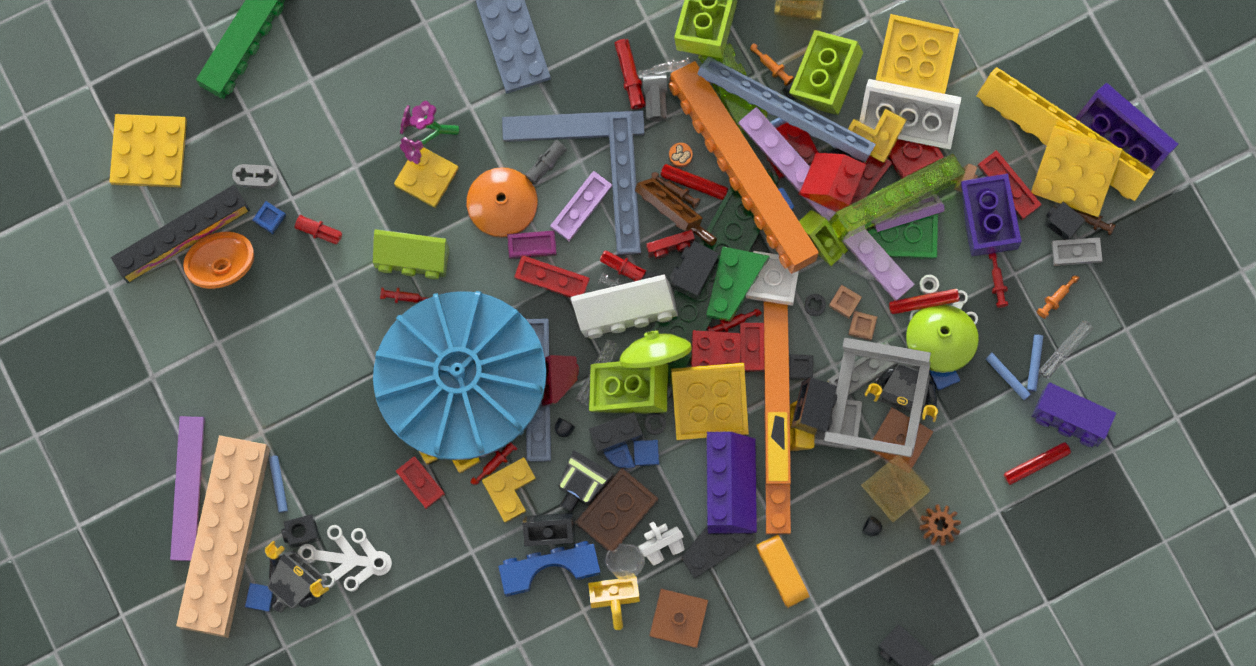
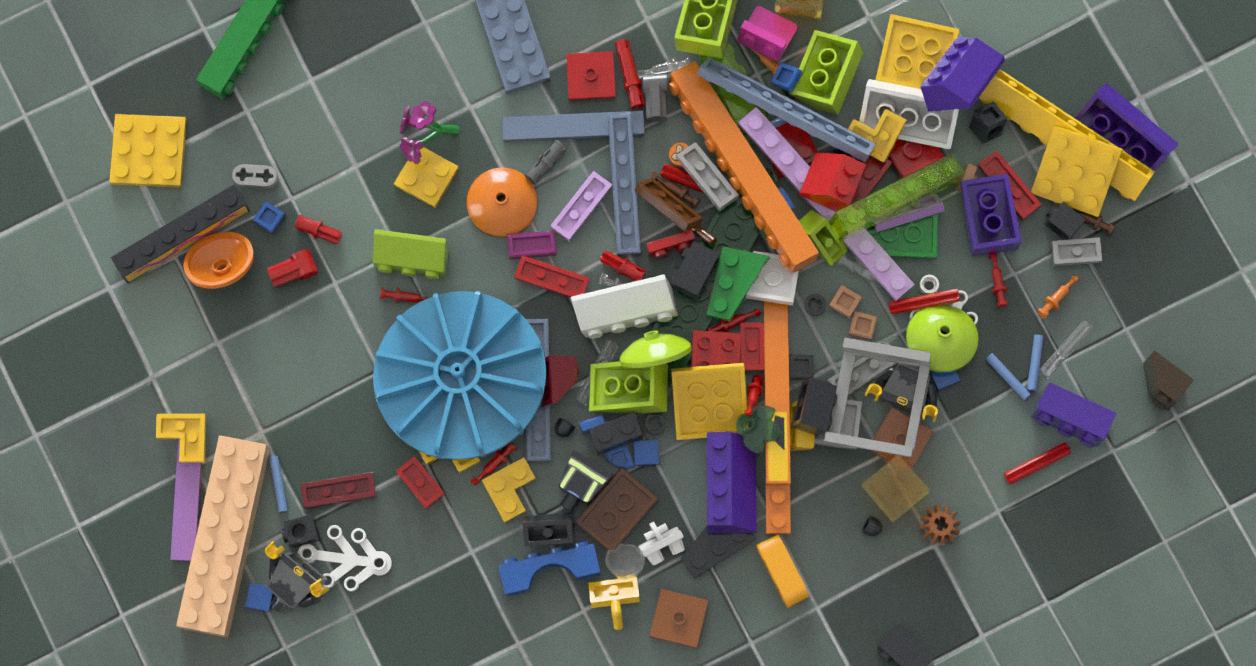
none -> yellow plate [156,414,206,463]
none -> red piece [267,249,318,288]
none -> dark red plate [301,472,377,509]
none -> red plate [566,51,616,101]
none -> blue tile [580,415,605,435]
none -> light grey plate [676,142,739,212]
none -> clear green plate [736,406,782,453]
none -> dark pink bracket [737,6,797,62]
none -> red piece [744,375,764,416]
none -> blue tile [770,62,803,93]
none -> dark purple slope [920,37,1005,112]
none -> black brick [969,101,1007,144]
none -> dark brown slope [1143,350,1194,410]

